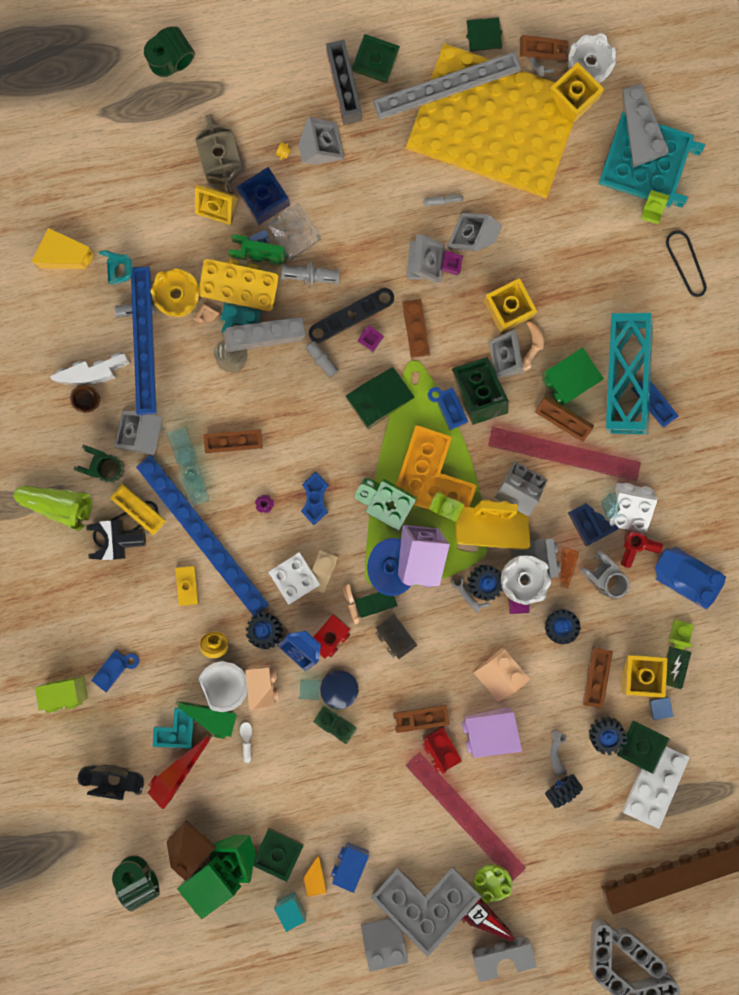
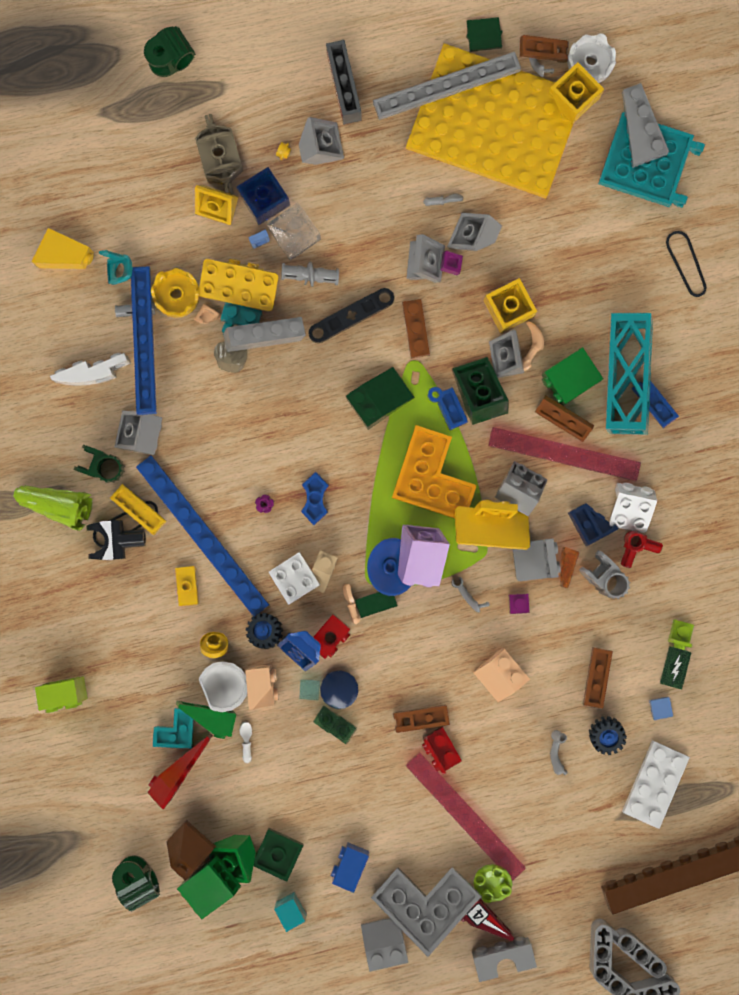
reddish brown hair [70,384,101,414] -> none
black piece [77,765,144,800] -> none
blue hinge [91,649,139,692] -> none
clear light blue slope [167,426,209,506] -> none
dark orange plate [203,429,263,454] -> none
green plate [228,234,287,266] -> none
light orange tile [304,855,327,897] -> none
light grey pin [306,341,339,378] -> none
dark green plate [352,34,400,83] -> none
plate [355,478,417,530] -> none
magenta plate [357,325,384,353] -> none
clear smoke brick [375,614,417,659] -> none
lime bracket [429,492,464,522] -> none
lavender slope [461,707,522,758] -> none
black wheel [467,565,503,601] -> none
white plate [501,555,551,605] -> none
black wheel [545,609,581,645] -> none
black wheel [545,774,583,808] -> none
clear light blue tile [601,493,620,519] -> none
dark green plate [617,720,670,774] -> none
yellow slope [621,655,668,698] -> none
lime bracket [641,190,669,224] -> none
blue slope [655,547,726,609] -> none

